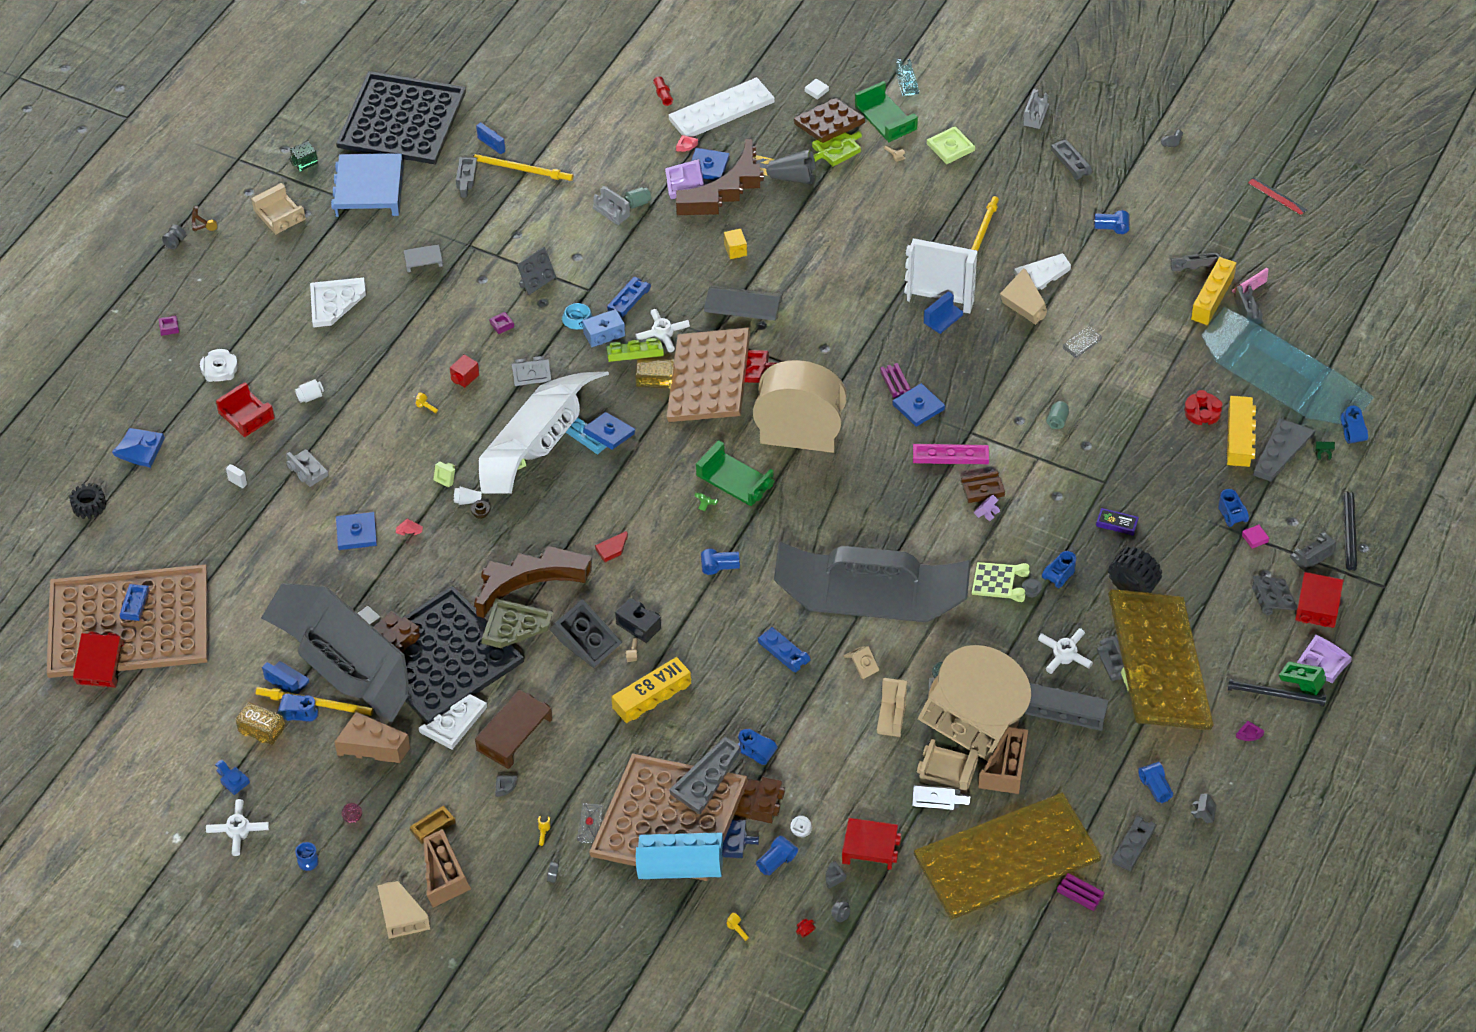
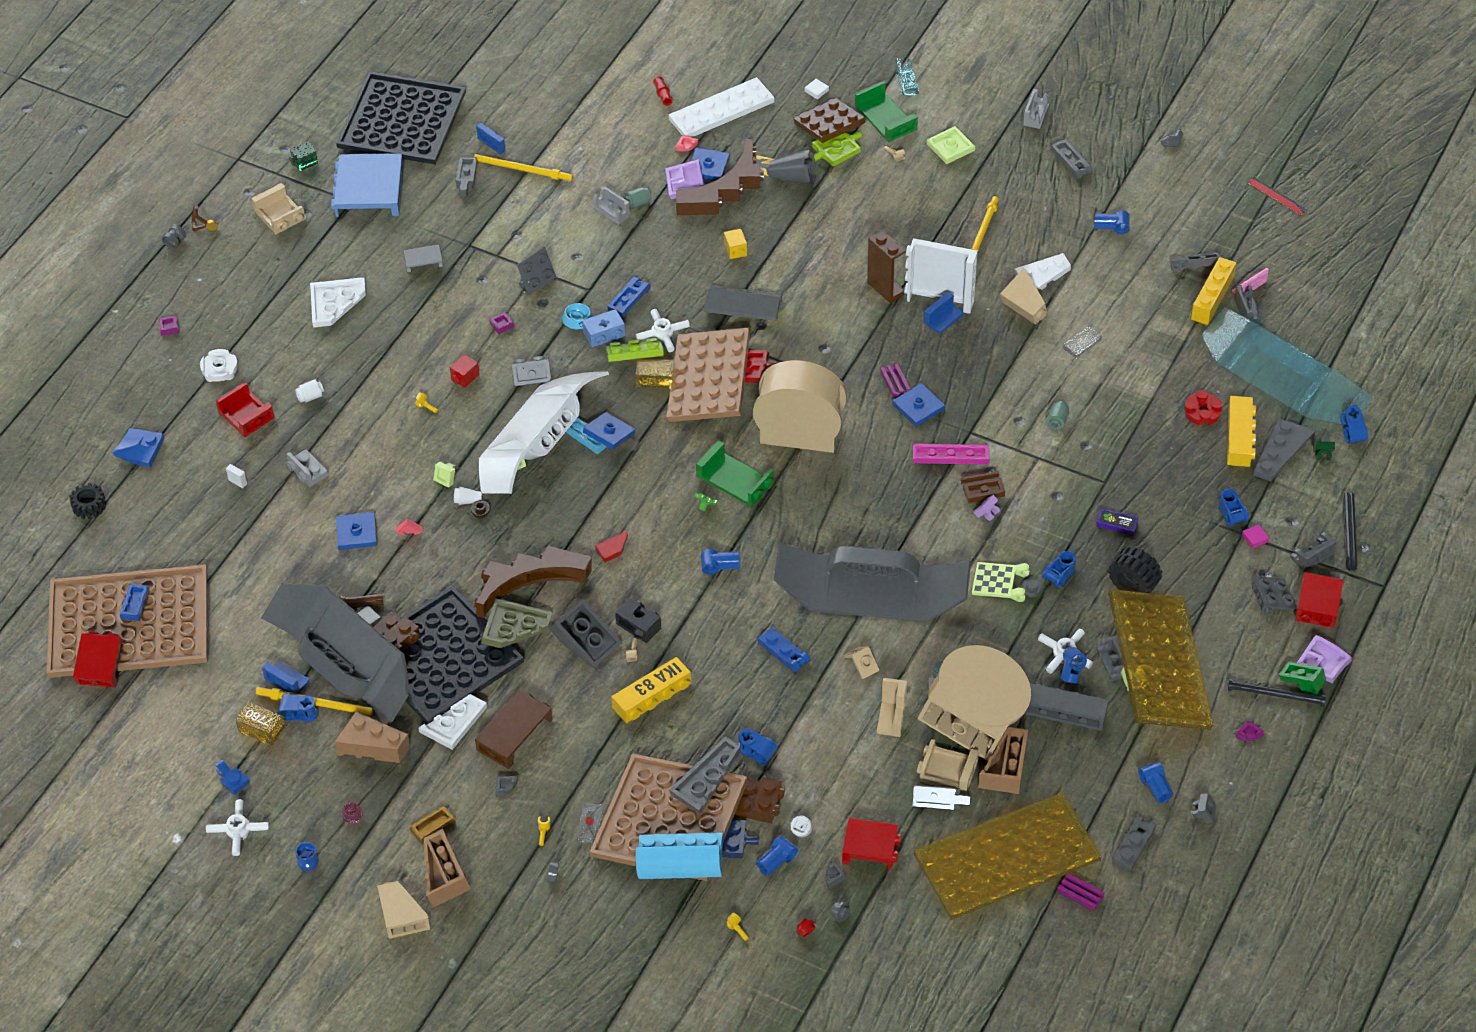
none -> reddish brown pin [339,593,384,608]
none -> reddish brown panel [867,230,906,303]
none -> blue piece [1060,647,1087,683]

